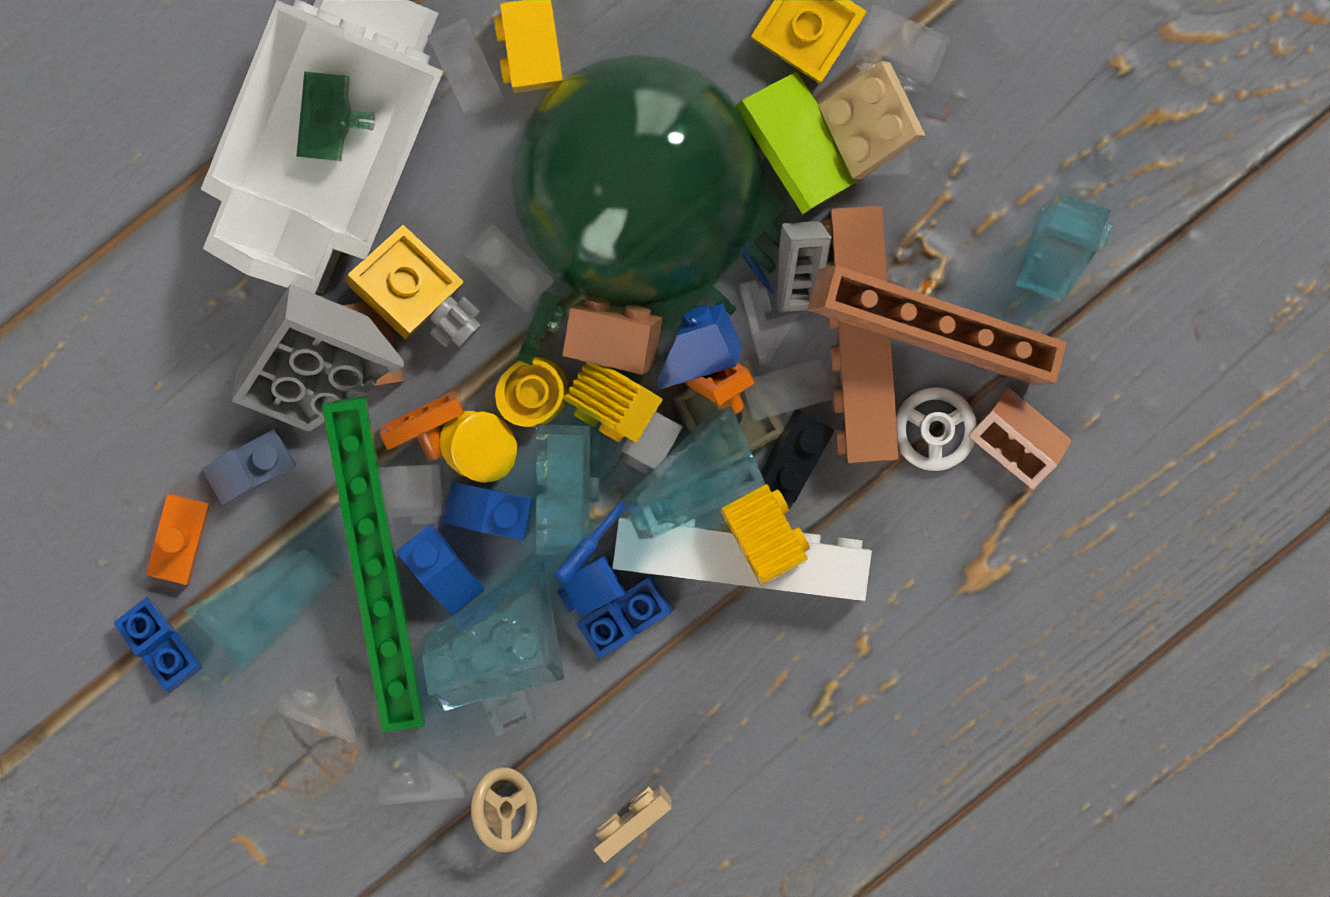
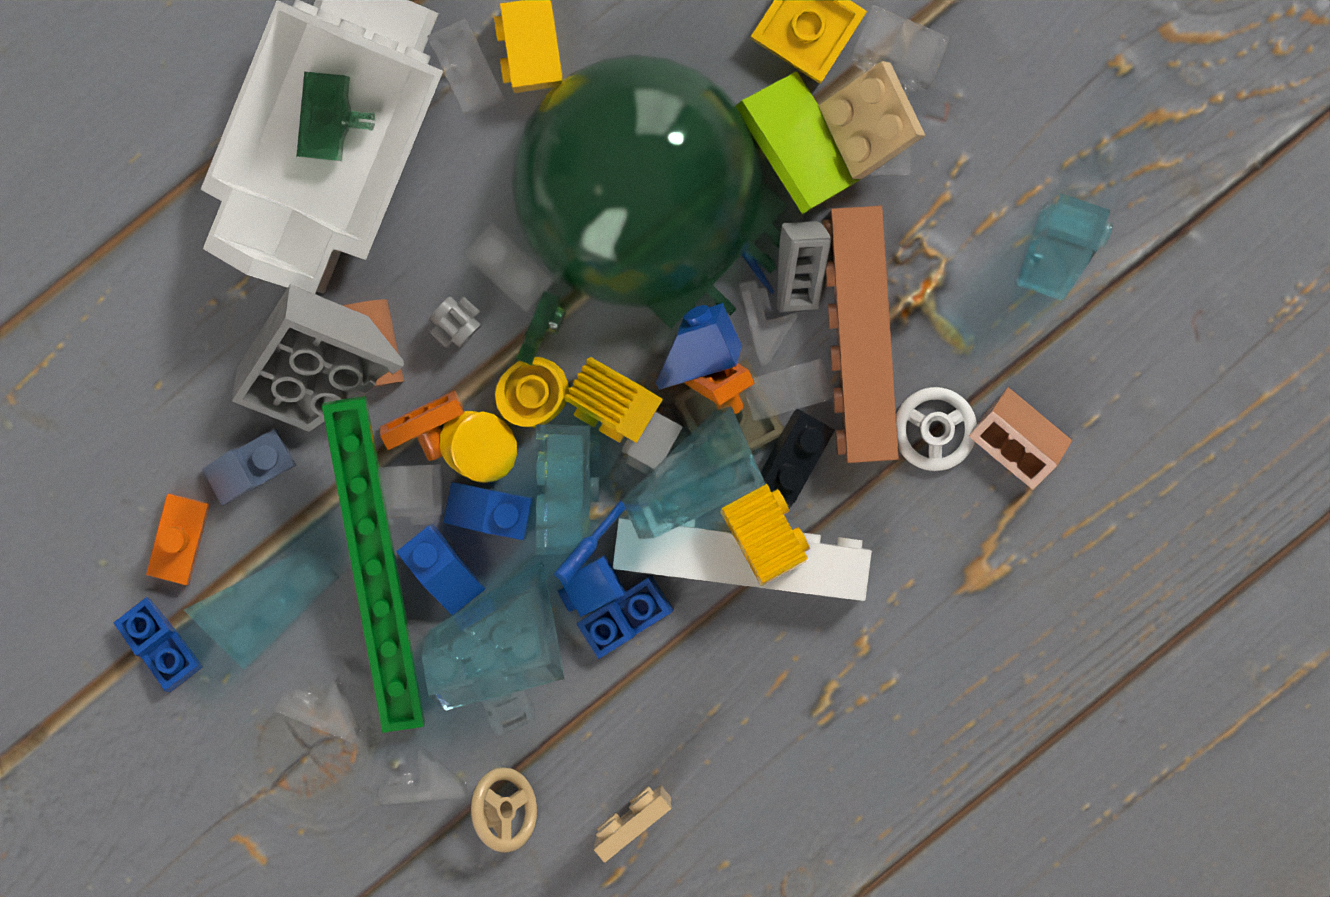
yellow plate [344,225,464,340] -> none
nougat brick [563,296,663,375] -> none
nougat brick [807,265,1067,385] -> none

